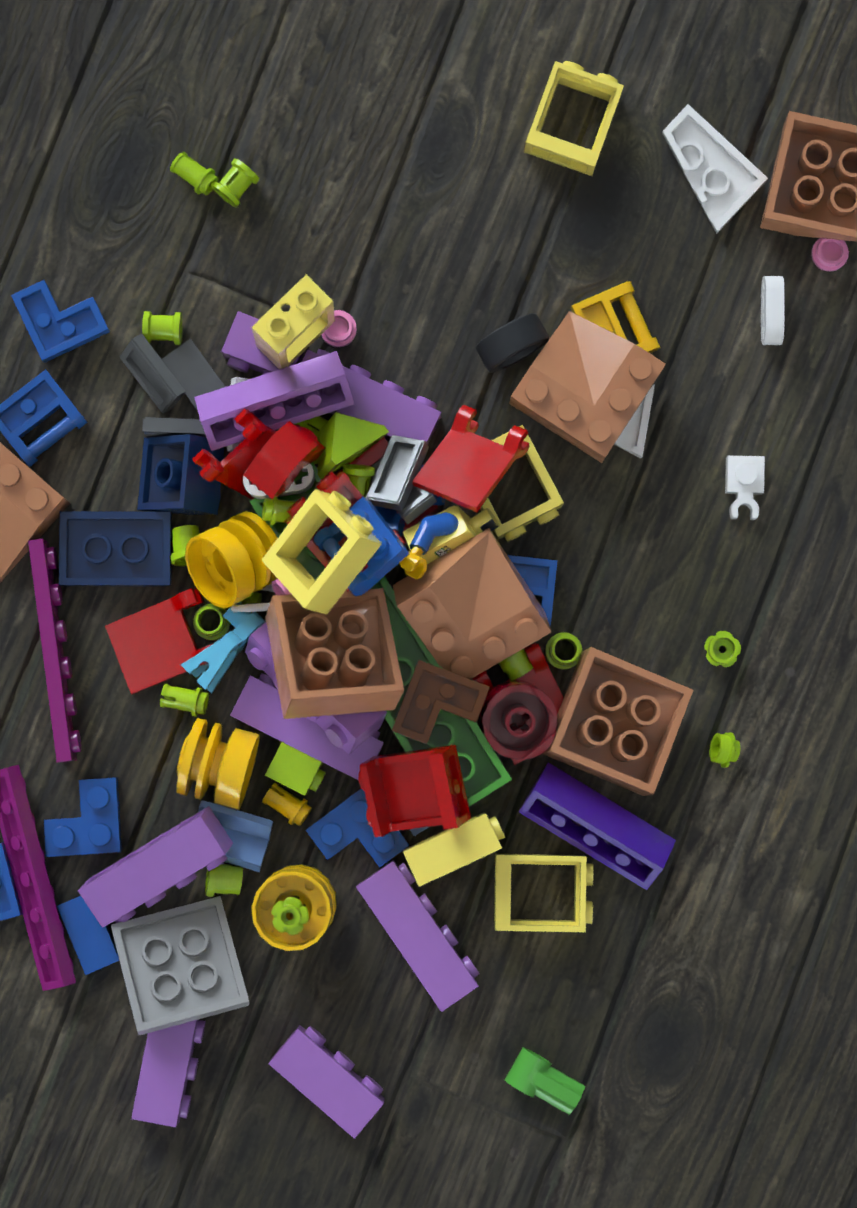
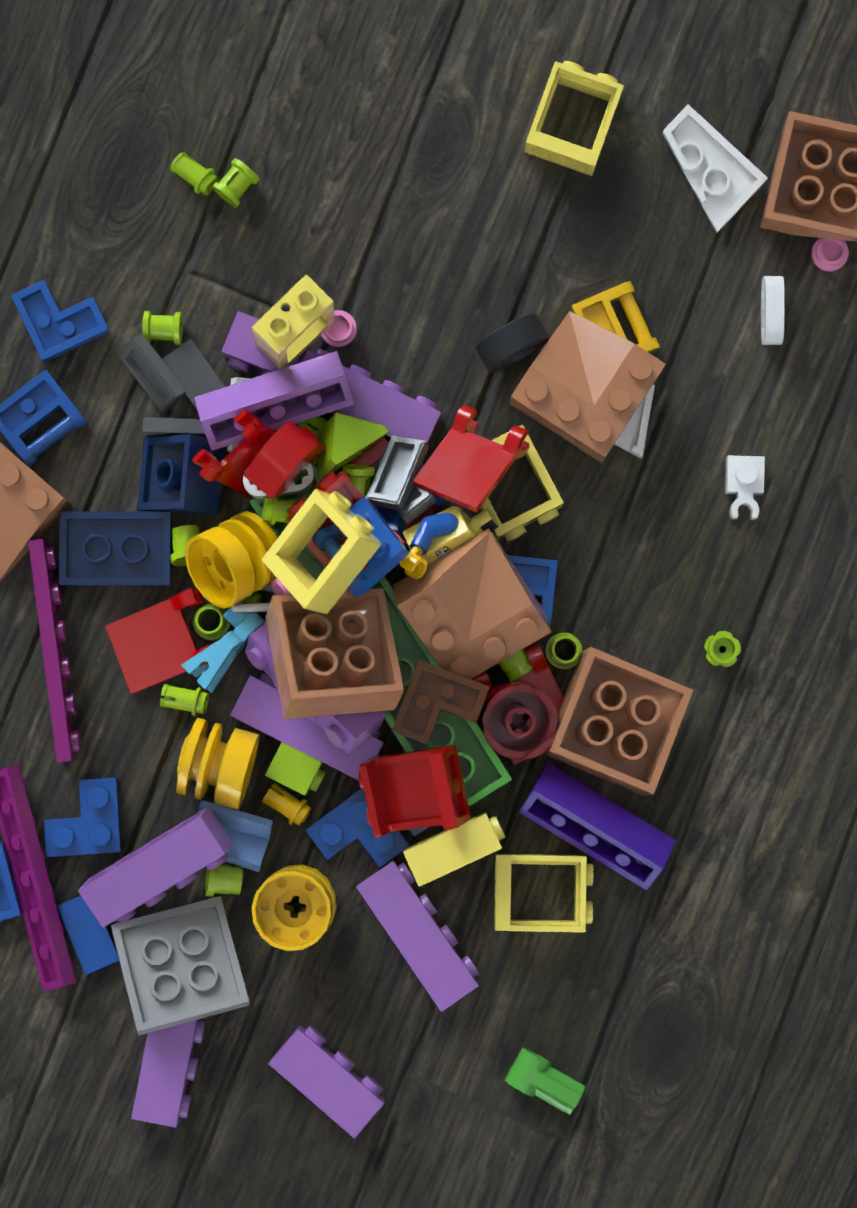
lime plate [272,897,309,935] -> none
lime plate [709,732,741,768] -> none

